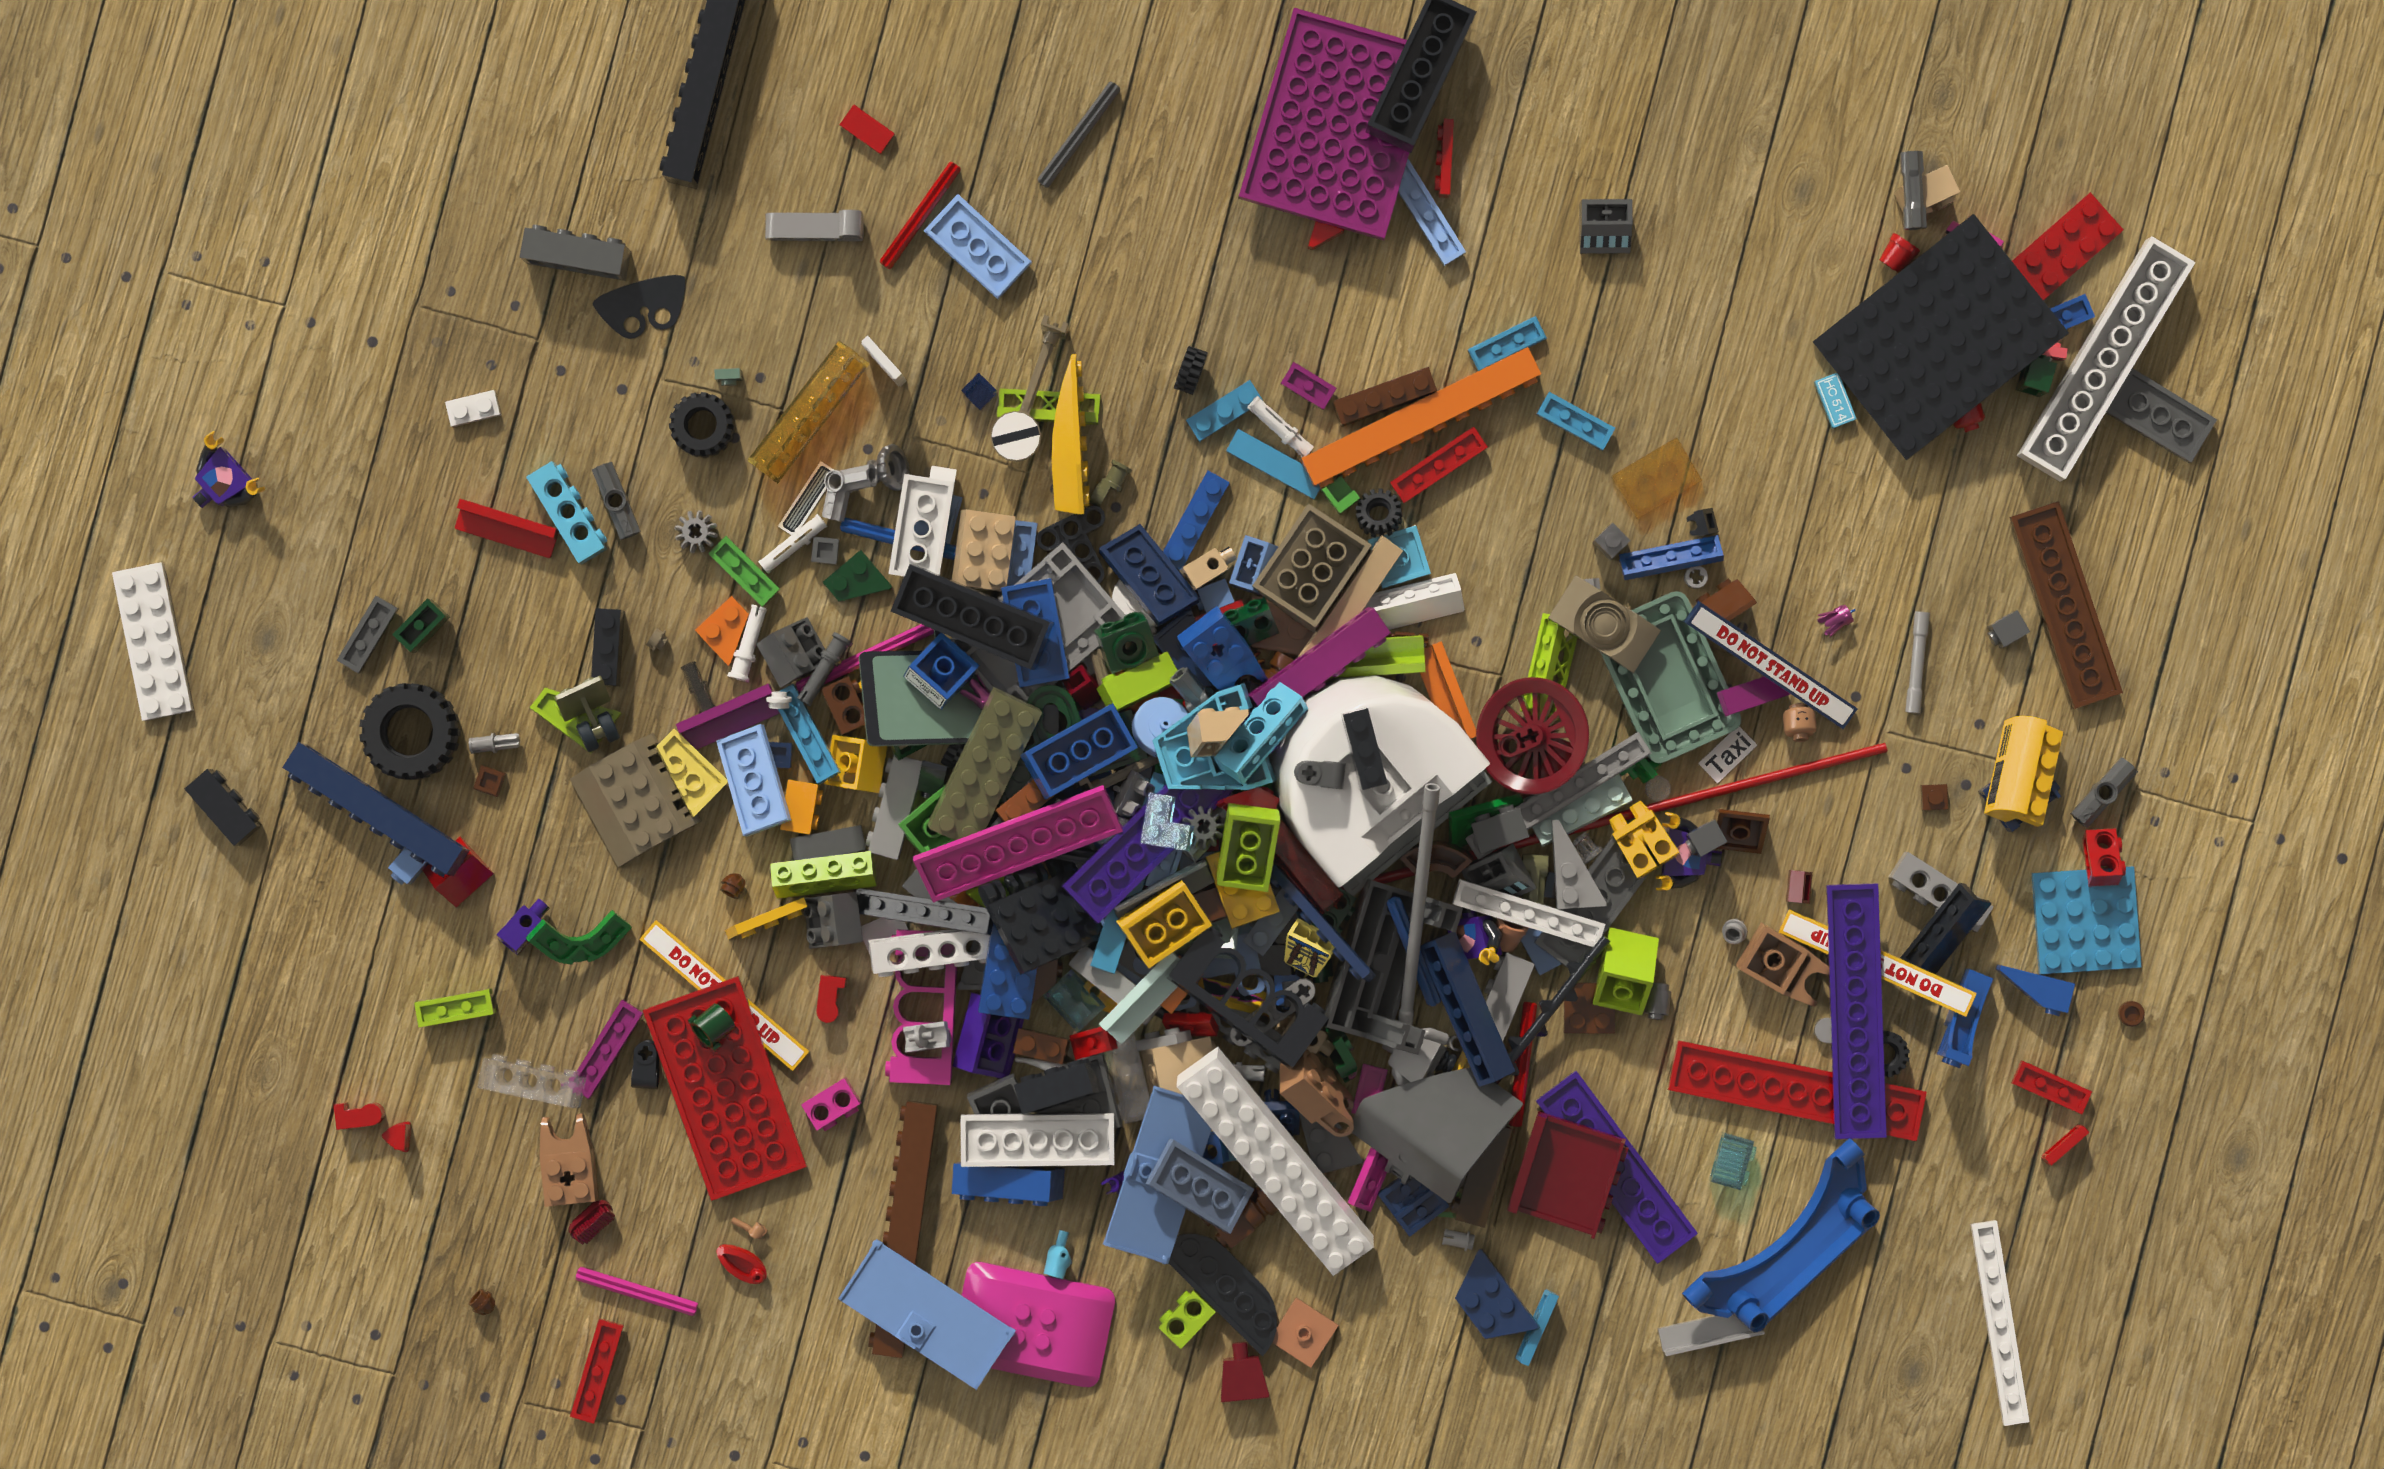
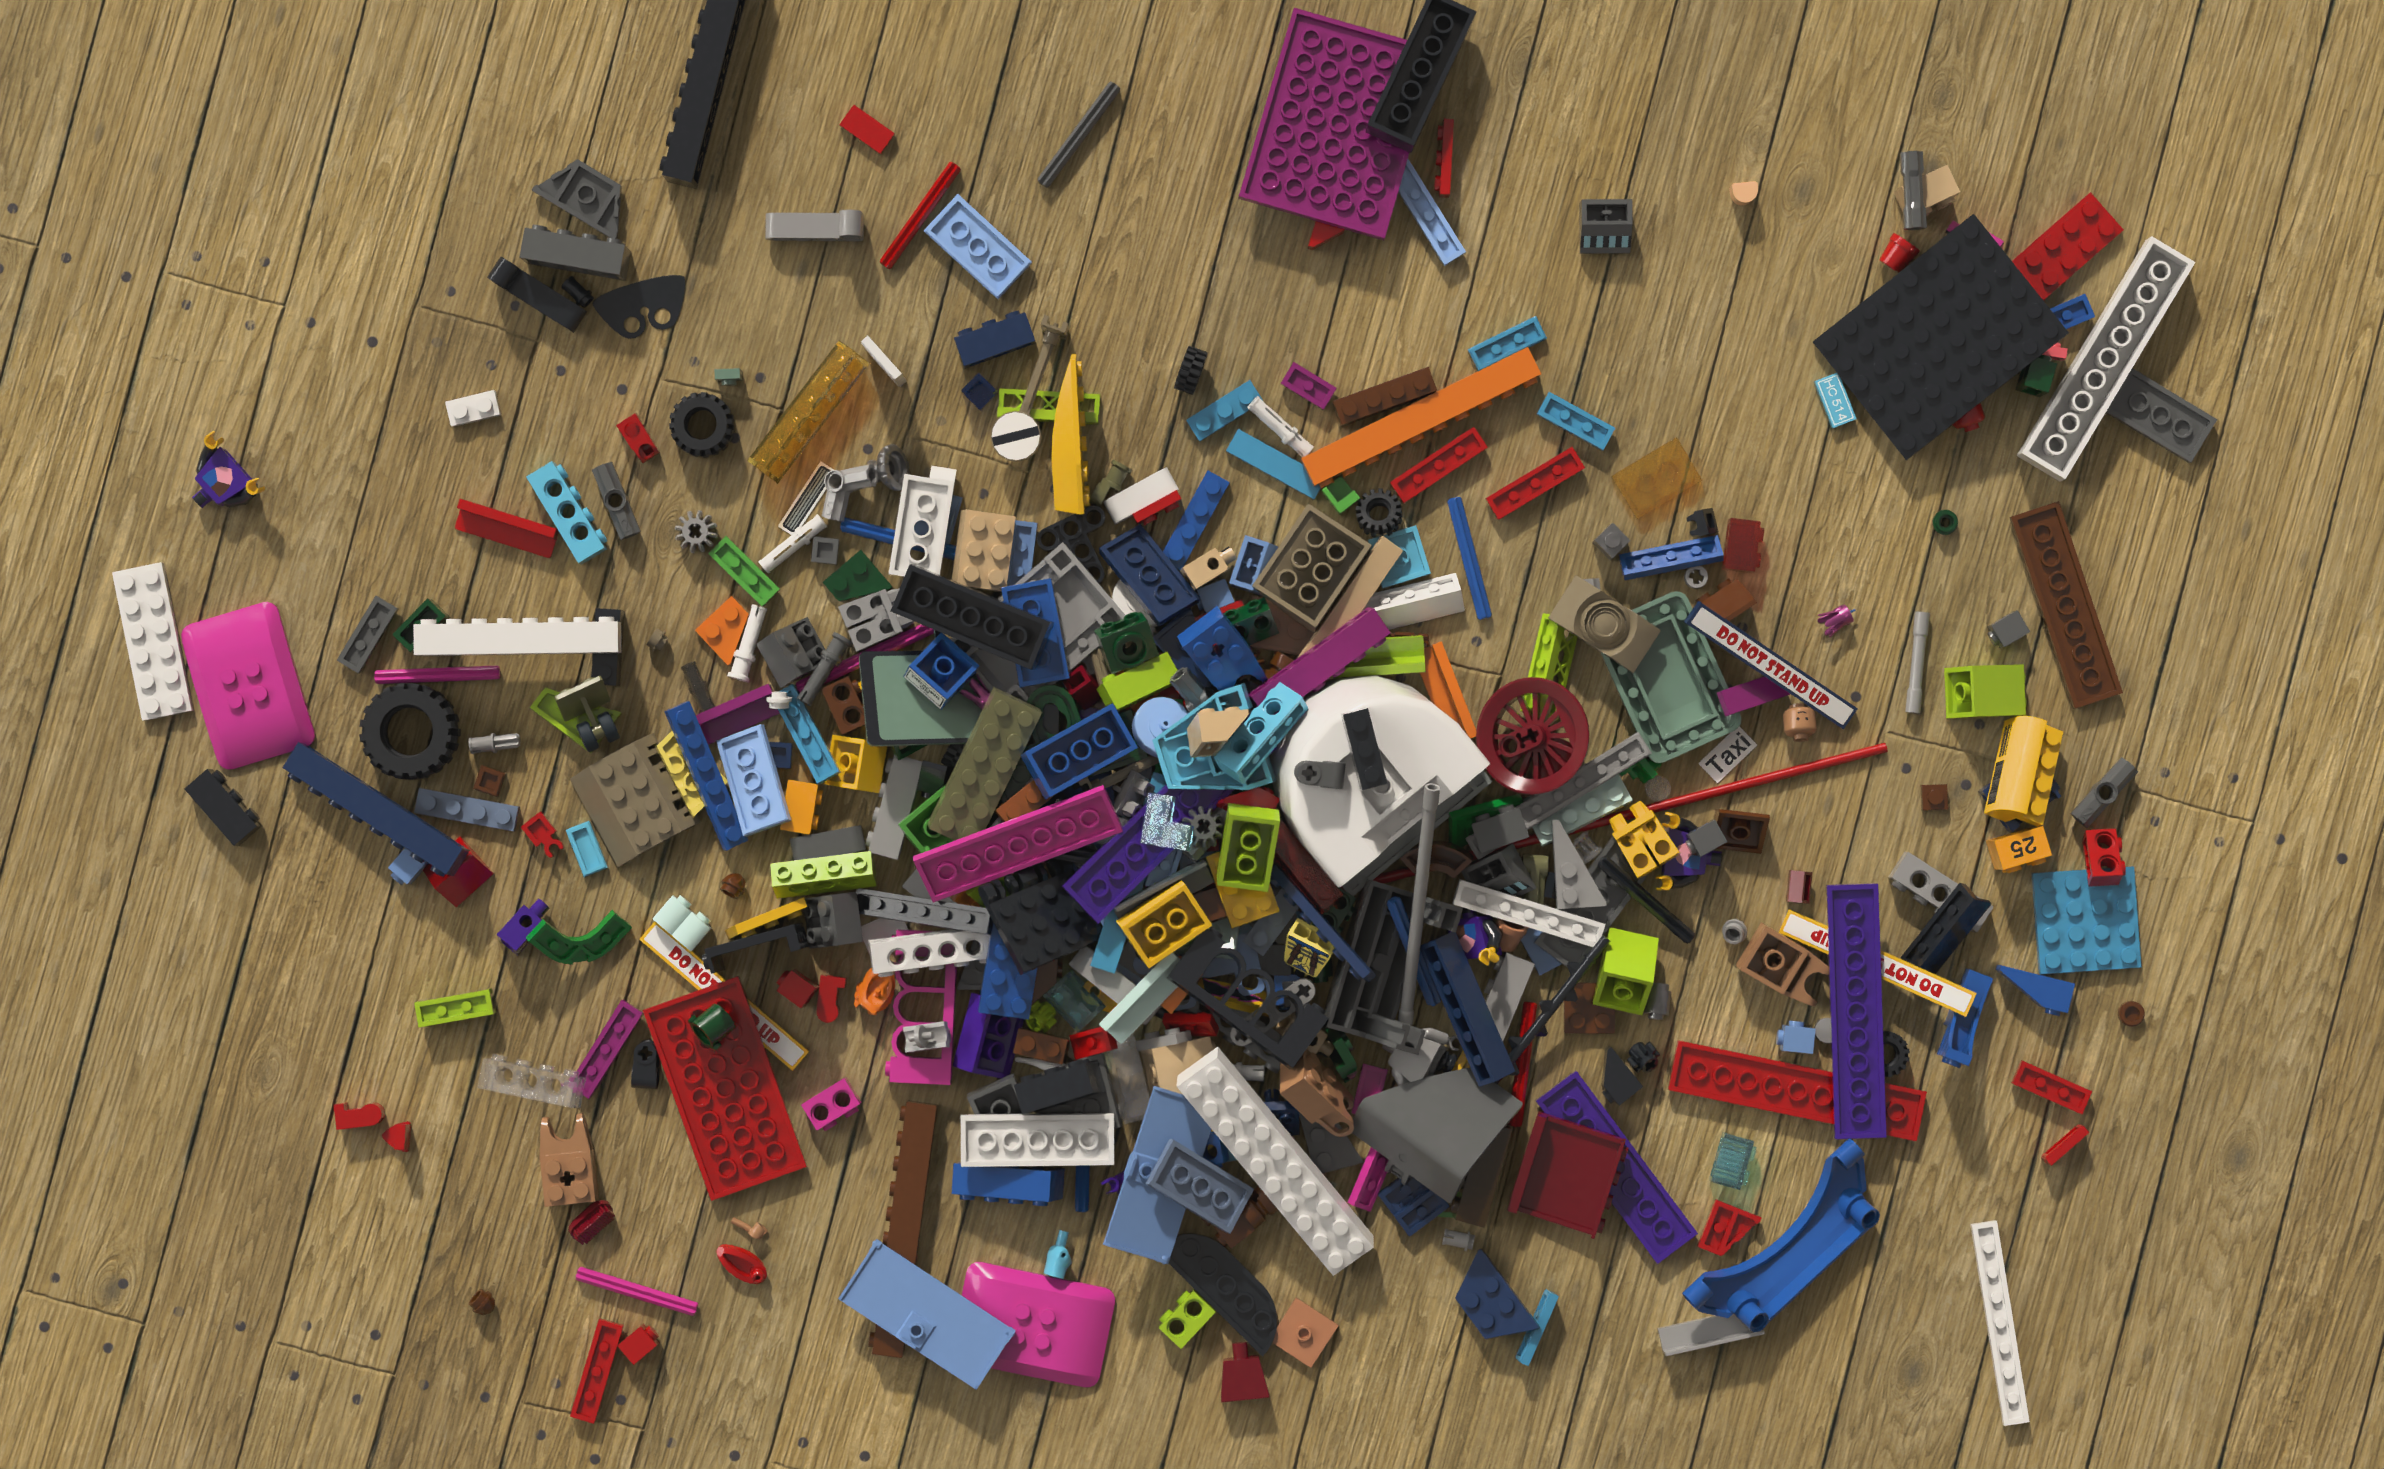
none -> dark pink wedge [181,602,315,770]
none -> dark pink axle [374,666,501,684]
none -> white brick [414,617,621,656]
none -> sand blue plate [414,788,520,831]
none -> black beam [487,256,587,333]
none -> red plate [521,811,565,858]
none -> dark grey wing [532,159,622,239]
none -> black pin [561,276,594,308]
none -> medium azure tile [566,821,609,877]
none -> red leg [616,413,660,463]
none -> red brick [617,1323,660,1365]
none -> light aqua brick [653,895,712,952]
none -> blue plate [664,701,748,851]
none -> black panel [702,922,809,974]
none -> red brick [776,969,819,1008]
none -> light grey hips [838,588,914,653]
none -> orange hat [854,968,895,1016]
none -> dark blue brick [954,310,1036,369]
none -> lime gear [1026,1000,1057,1033]
none -> blue axle [1075,1165,1090,1212]
none -> white beam [1103,467,1179,524]
none -> red plate [1132,490,1182,526]
none -> blue axle [1447,497,1492,620]
none -> red plate [1485,447,1585,520]
none -> black axle [1597,856,1695,944]
none -> black slope [1601,1046,1643,1106]
none -> black gear [1627,1042,1660,1073]
none -> red wing [1697,1199,1762,1256]
none -> clear red brick [1722,518,1764,573]
none -> light nougat brick [1729,181,1758,206]
none -> medium blue brick [1776,1020,1816,1054]
none -> dark green plate [1932,510,1958,535]
none -> lime slope [1944,664,2027,719]
none -> light orange brick [1986,826,2052,873]

